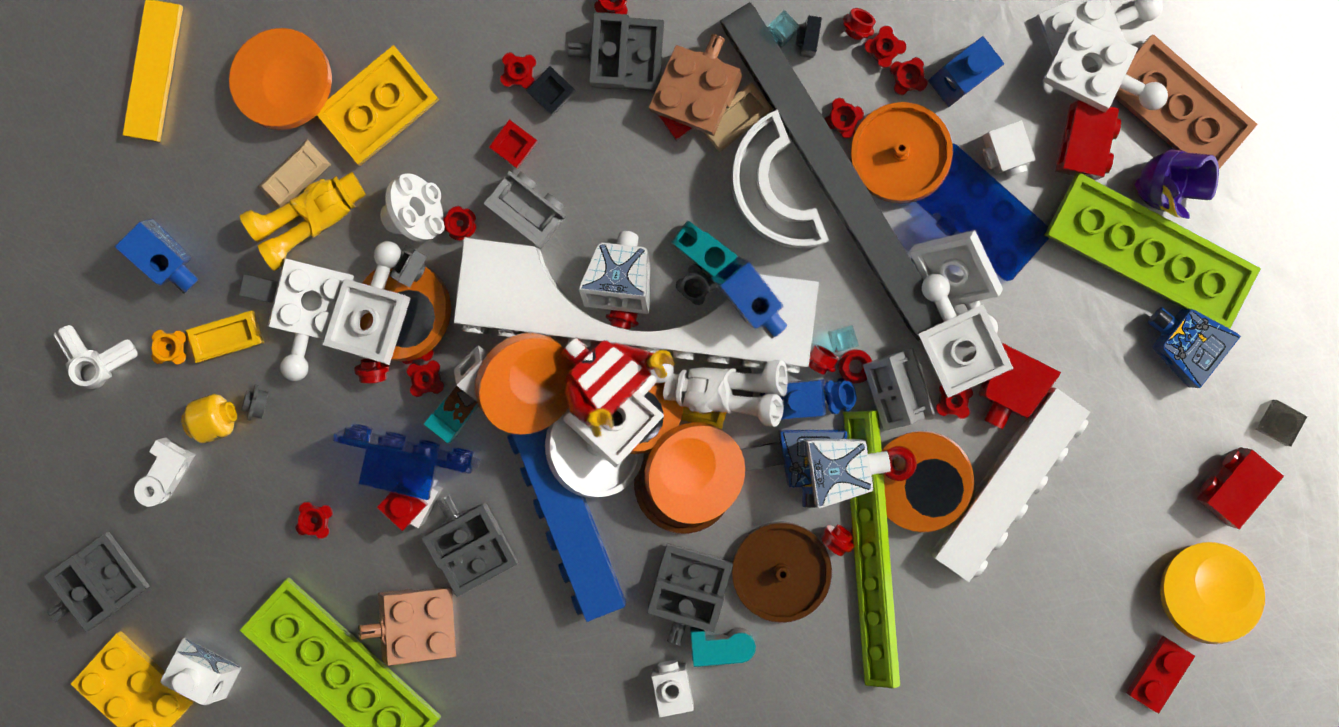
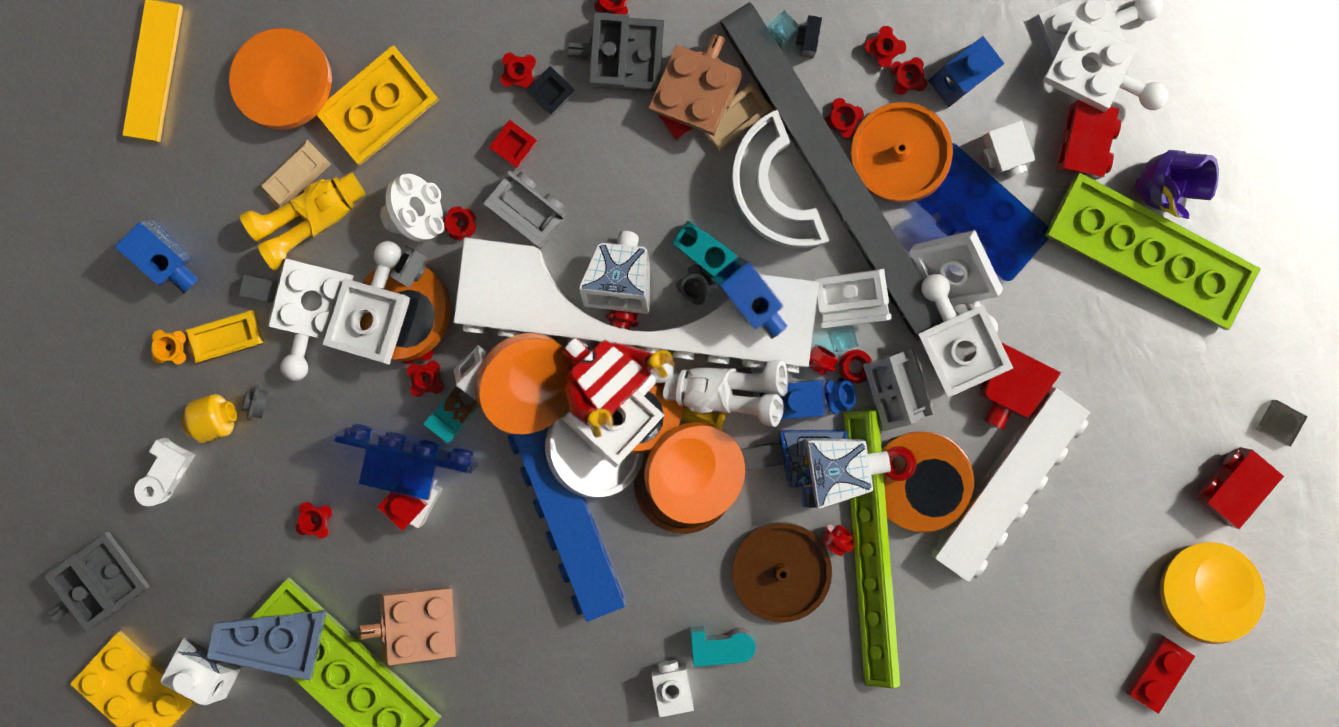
white axle [54,325,138,389] -> none
red plate [354,358,389,384] -> none
dark grey plate [422,495,519,597] -> none
dark grey plate [647,543,733,645] -> none
red plate [843,8,876,40] -> none
red plate [936,384,973,419] -> none
nougat plate [1115,34,1258,169] -> none
torso [1148,307,1241,388] -> none
none -> sand blue wing [207,610,327,680]
none -> white plate [814,269,892,328]

